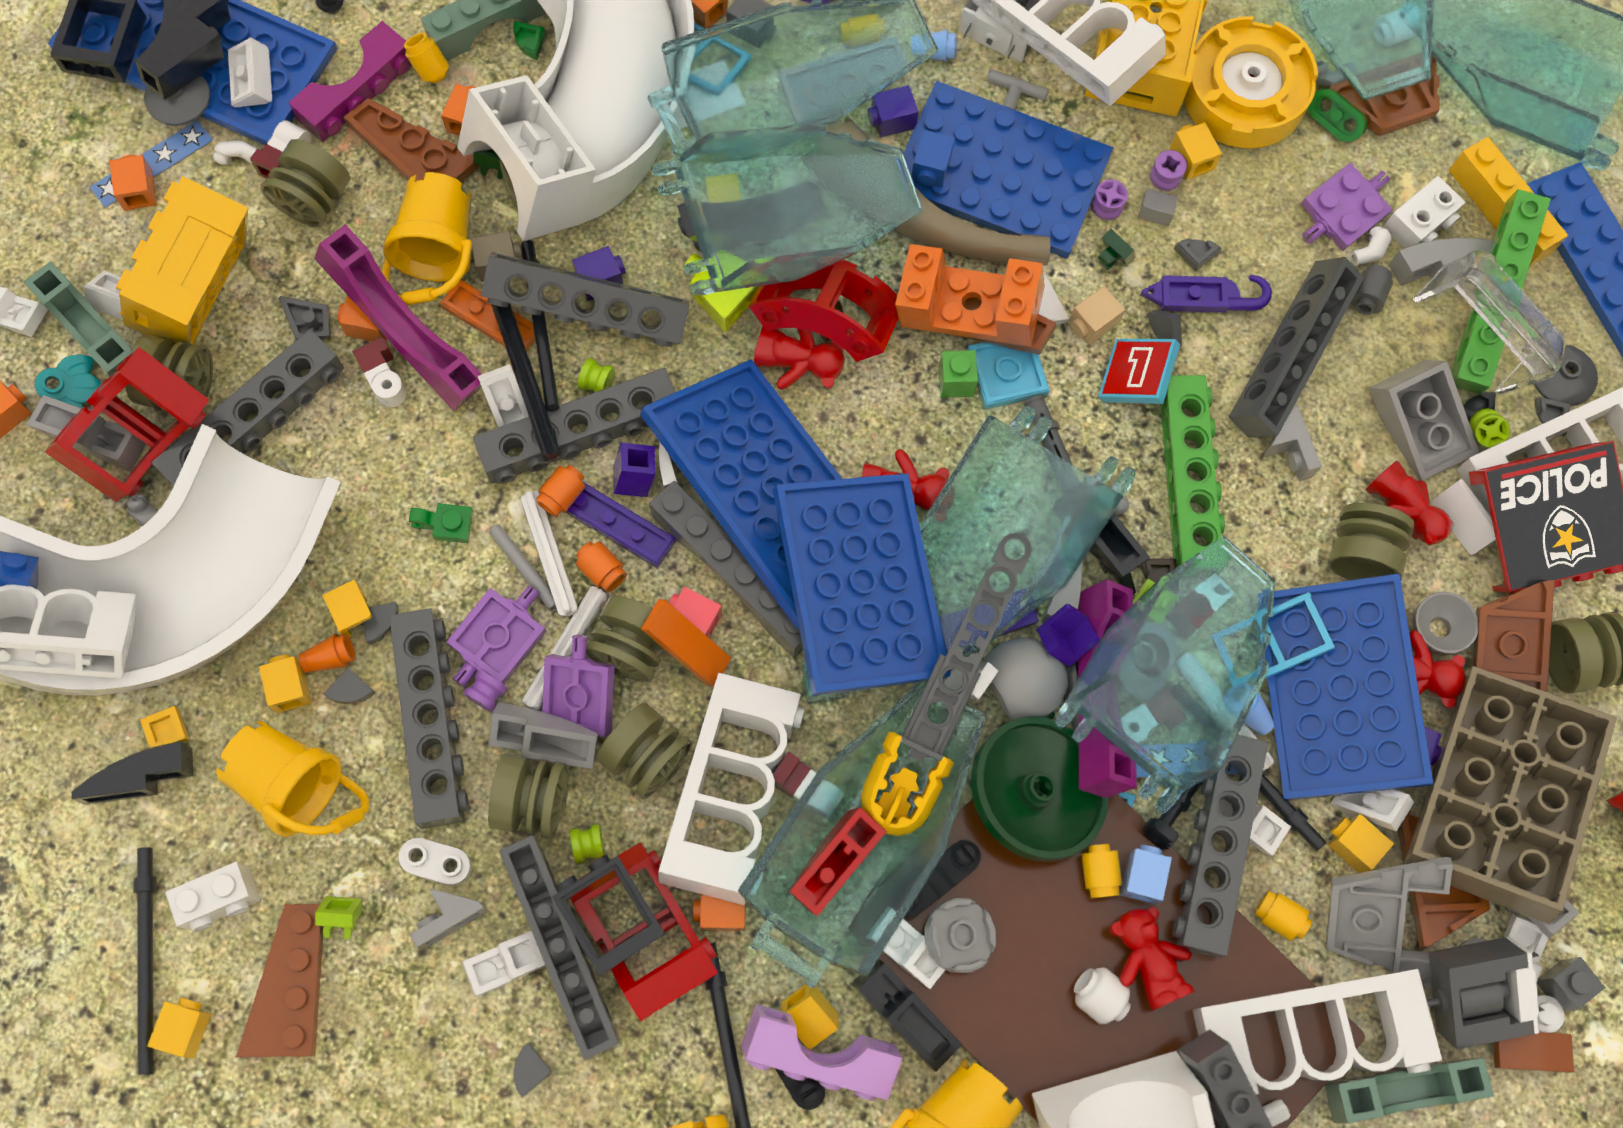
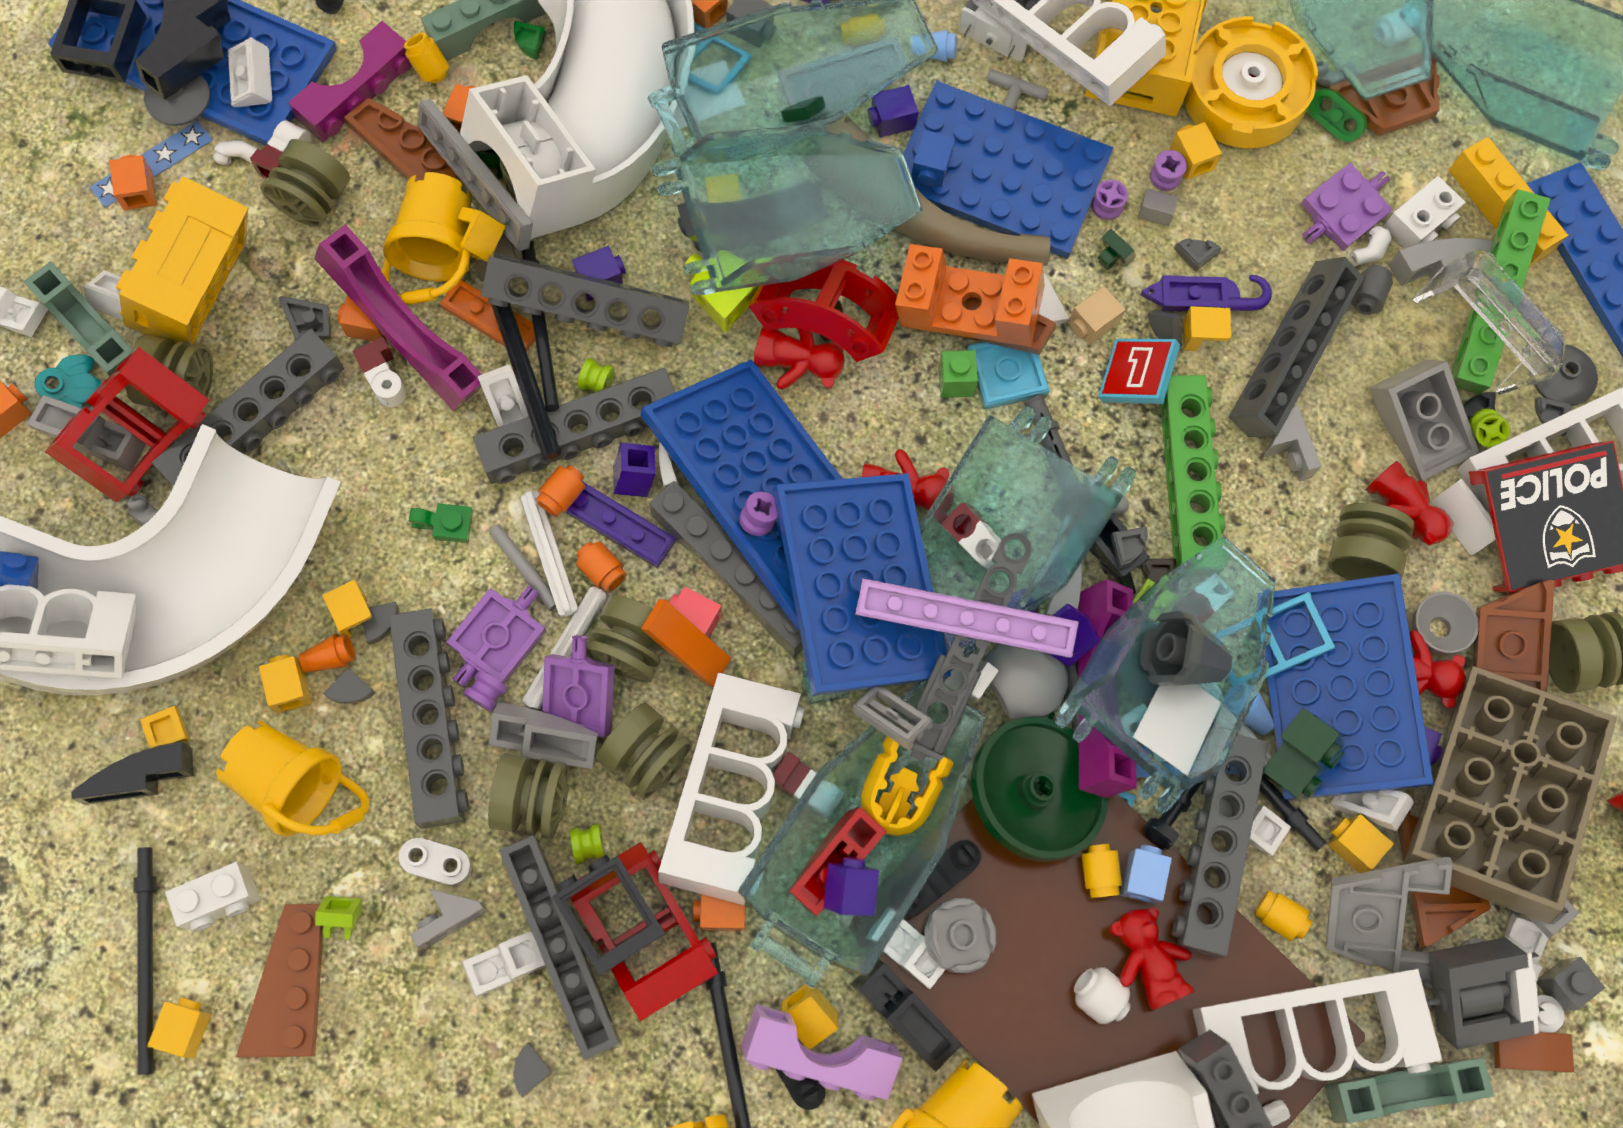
none -> light grey tile [418,98,533,251]
none -> yellow panel [457,207,506,262]
none -> medium lavender wheel [739,491,778,536]
none -> dark green tile [780,96,826,123]
none -> dark purple brick [824,857,879,916]
none -> light grey tile [853,686,933,750]
none -> lavender tile [856,579,1079,658]
none -> leg [941,502,1009,569]
none -> dark grey tile [1111,526,1148,569]
none -> white sticker [1133,684,1221,776]
none -> dark grey cone [1140,611,1233,686]
none -> yellow panel [1183,306,1231,351]
none -> dark green brick [1263,708,1345,802]

